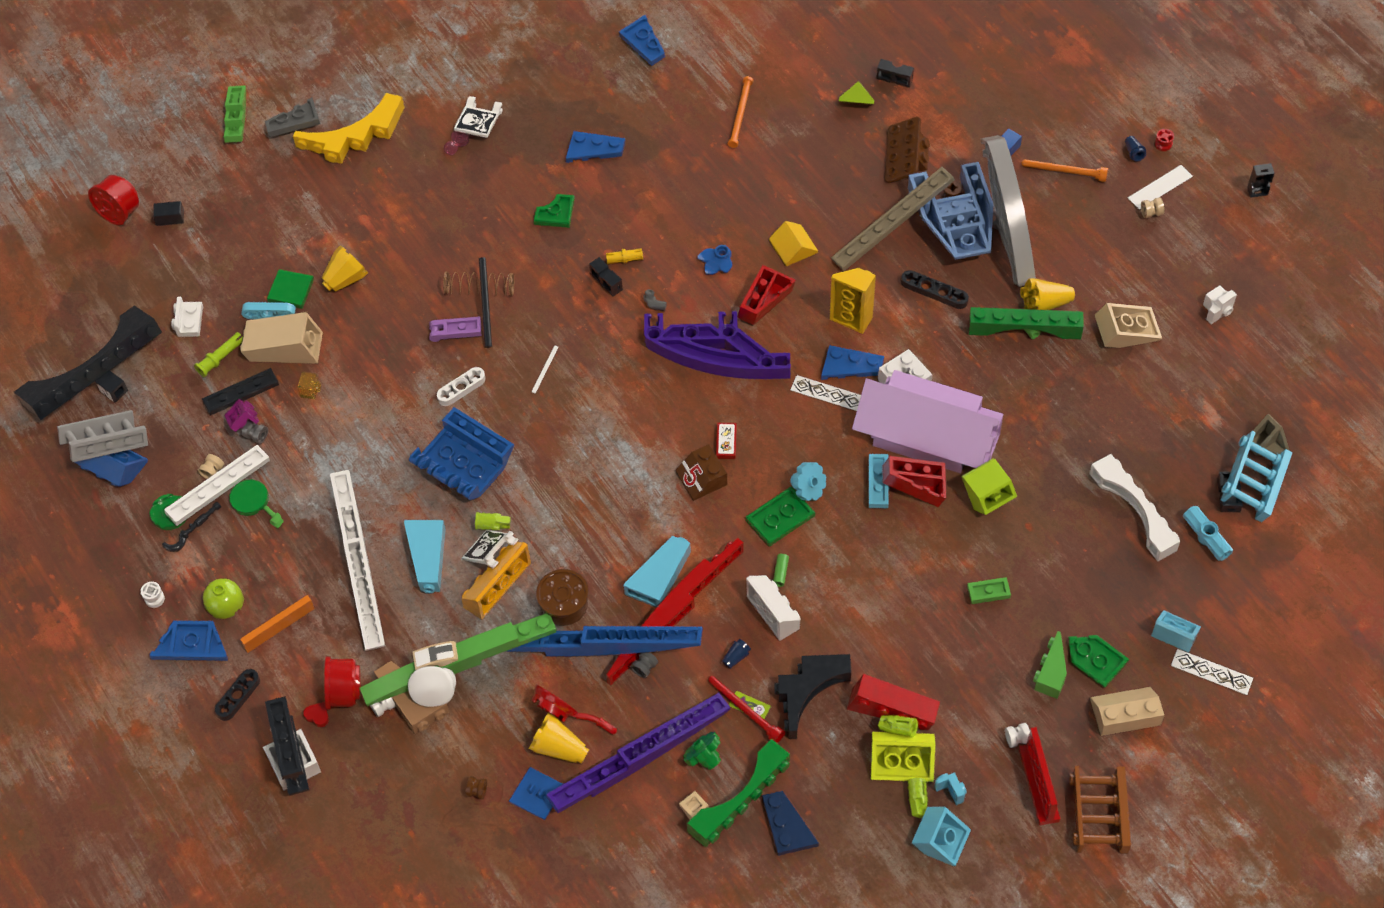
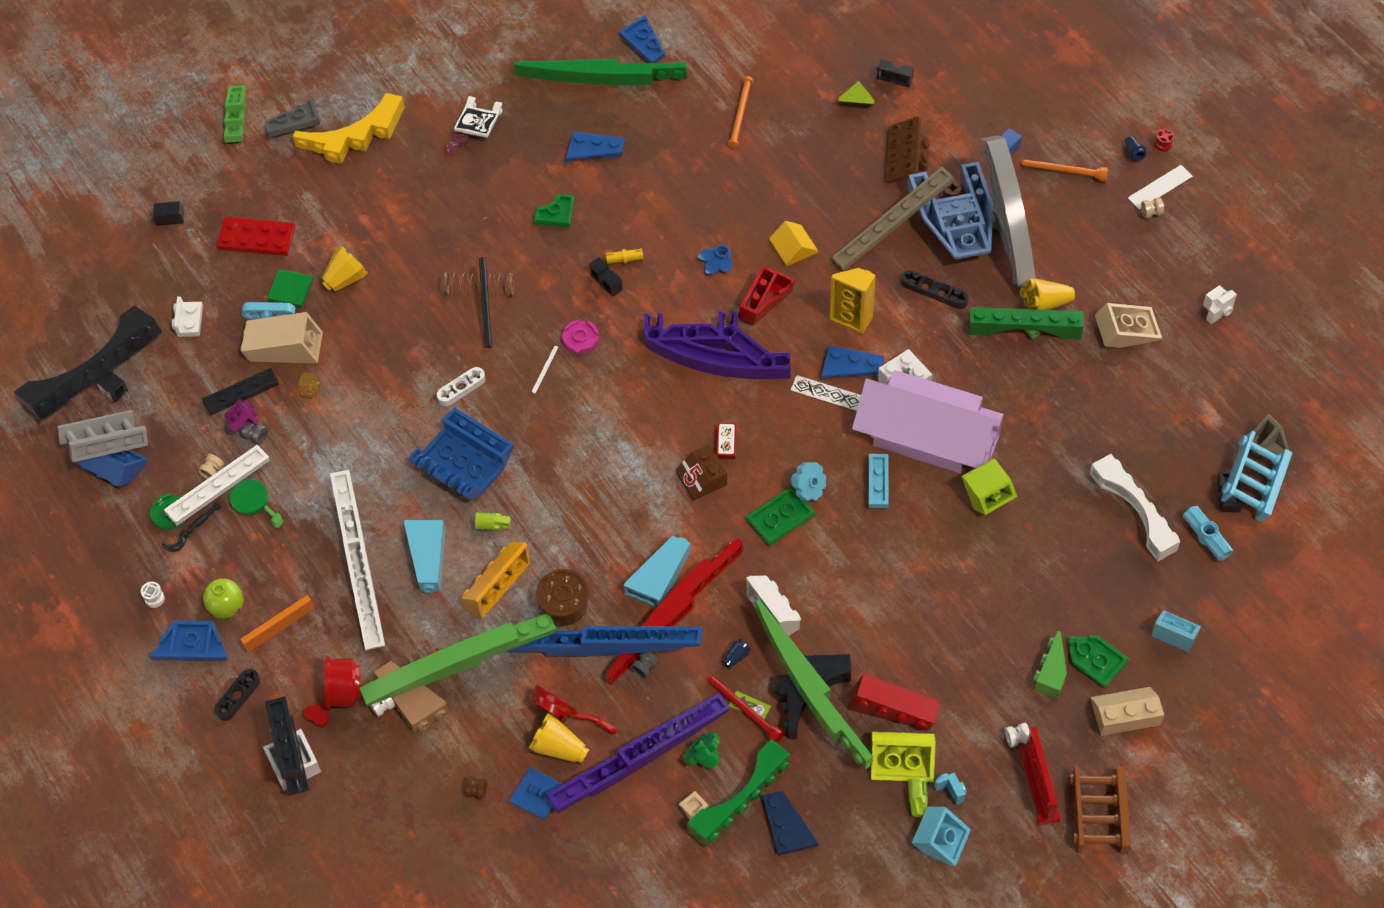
red wheel [88,175,139,225] -> none
lime pin [194,332,243,377] -> none
white piece [408,666,456,707] -> none
slope [413,641,458,670] -> none
medium lavender plate [429,317,481,342] -> none
white flag [462,530,518,568] -> none
dark grey arm [643,289,667,311] -> none
bright green hinge [773,554,789,587] -> none
lime hinge [878,716,918,737] -> none
red wedge [882,456,946,507] -> none
bright green plate [967,577,1011,604] -> none
white sticker [1171,649,1253,695] -> none
black piece [1247,163,1275,198] -> none
none -> red plate [217,217,296,256]
none -> green slope [514,59,687,85]
none -> dark pink tile [562,320,599,354]
none -> bright green slope [756,599,873,769]

